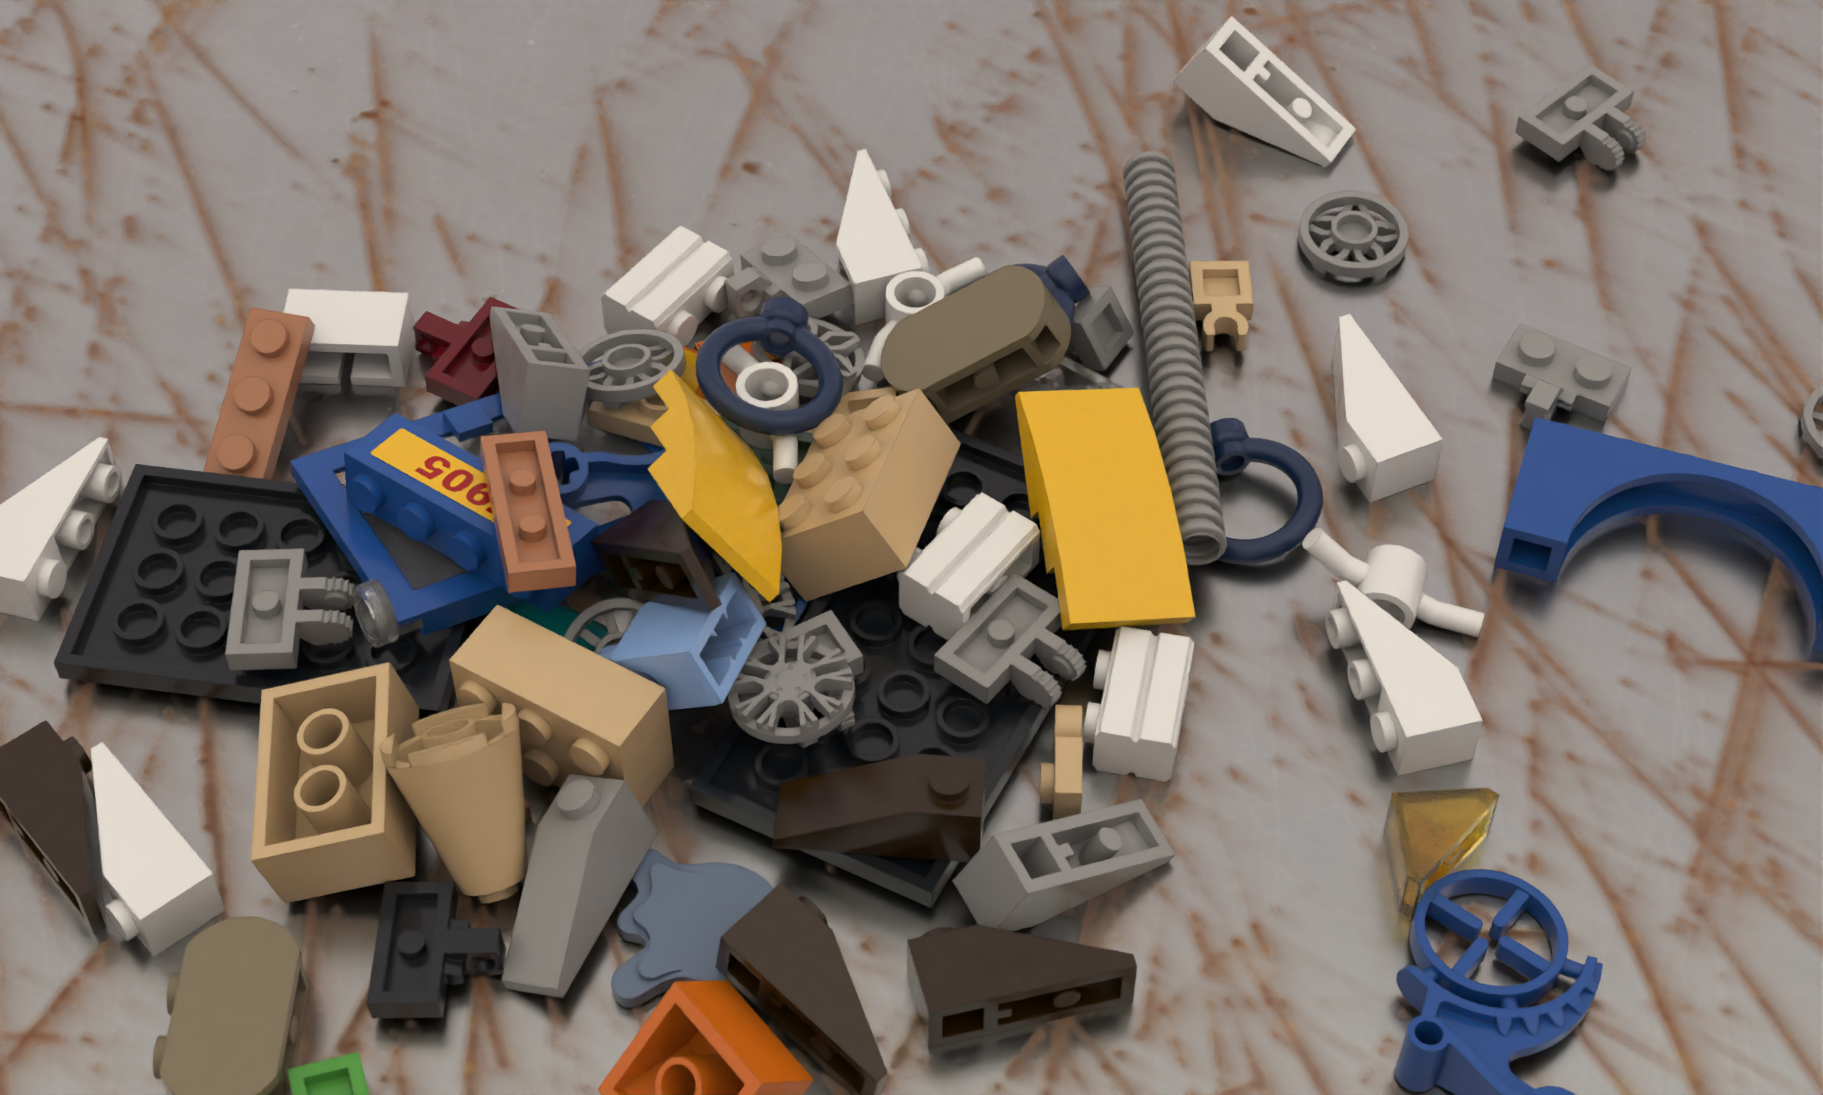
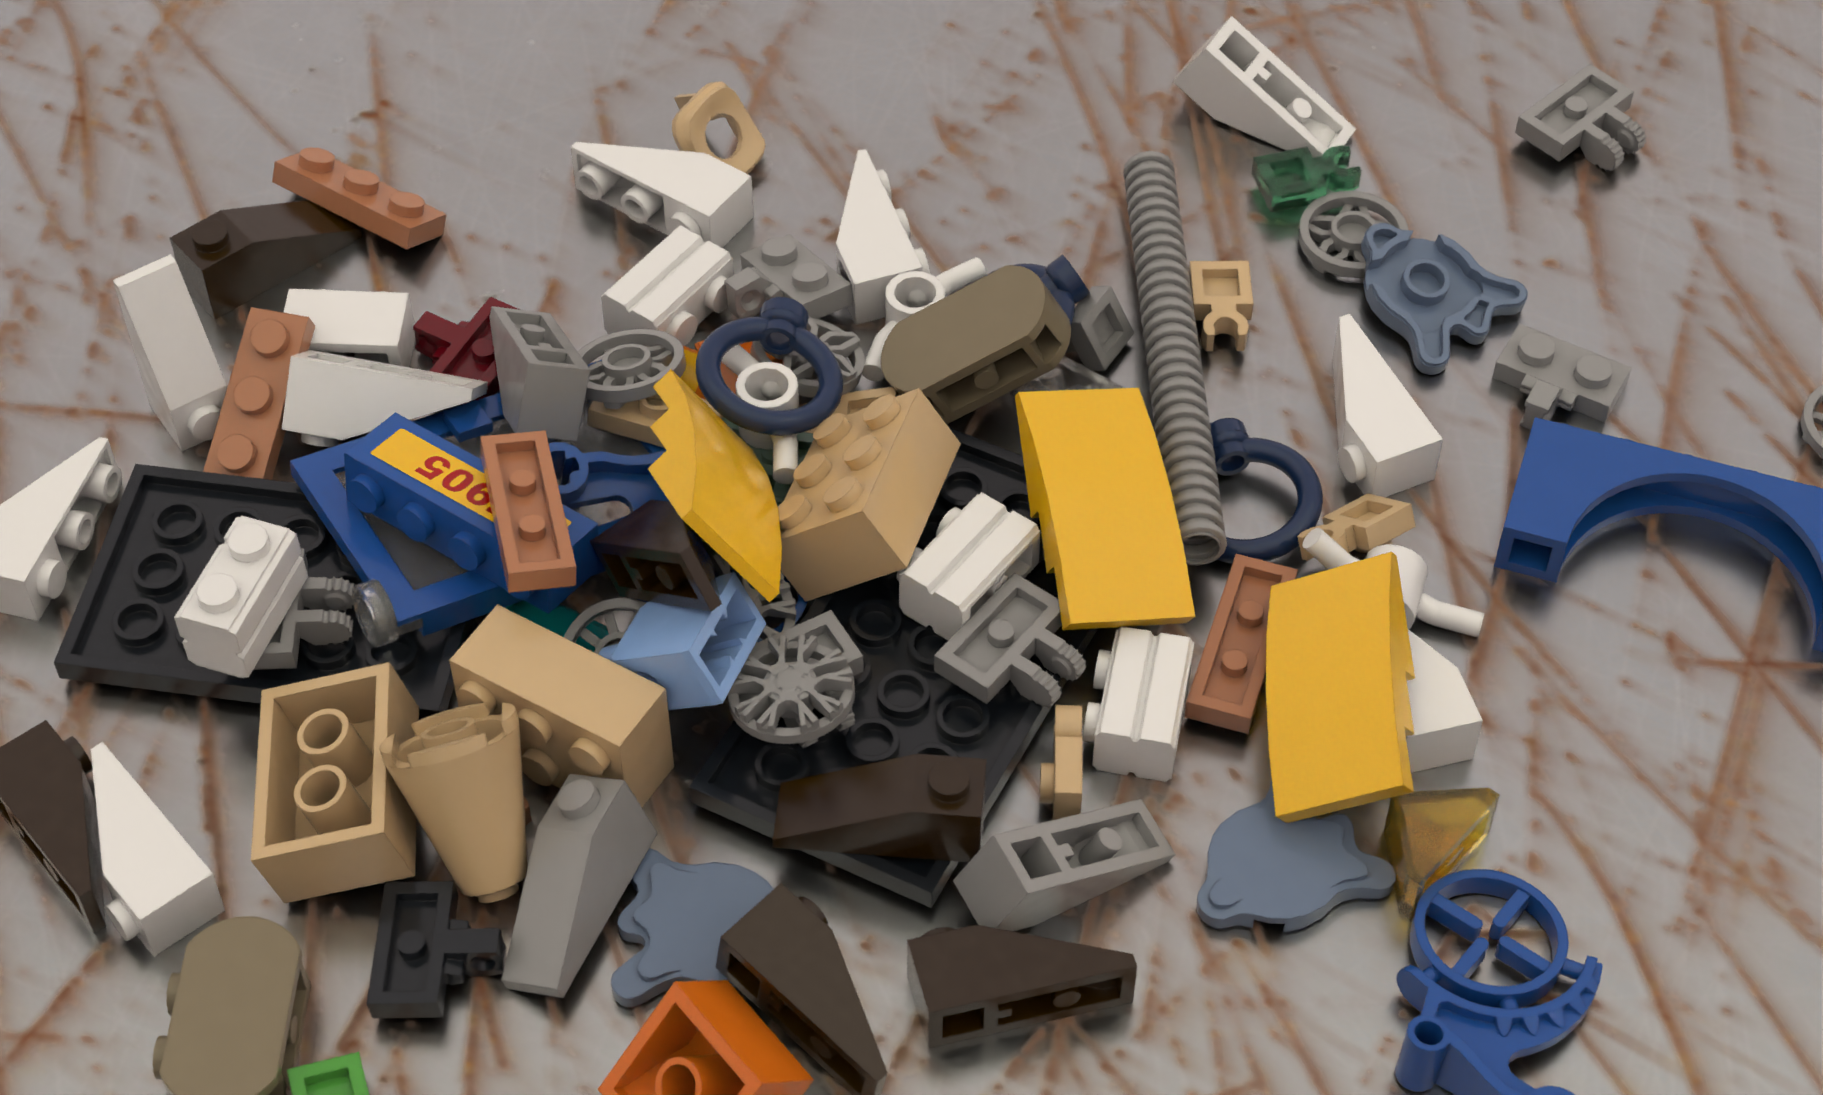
none -> white slope [113,254,227,452]
none -> dark brown slope [170,200,362,320]
none -> white brick [174,515,308,679]
none -> nougat plate [272,147,447,250]
none -> white slope [282,350,488,447]
none -> white slope [571,142,754,248]
none -> tan piece [672,81,765,174]
none -> nougat plate [1184,554,1298,734]
none -> sand blue tile [1196,780,1396,932]
none -> clear green plate [1251,146,1362,213]
none -> yellow slope [1266,552,1415,823]
none -> tan plate [1297,493,1416,561]
none -> sand blue tile [1361,223,1528,375]

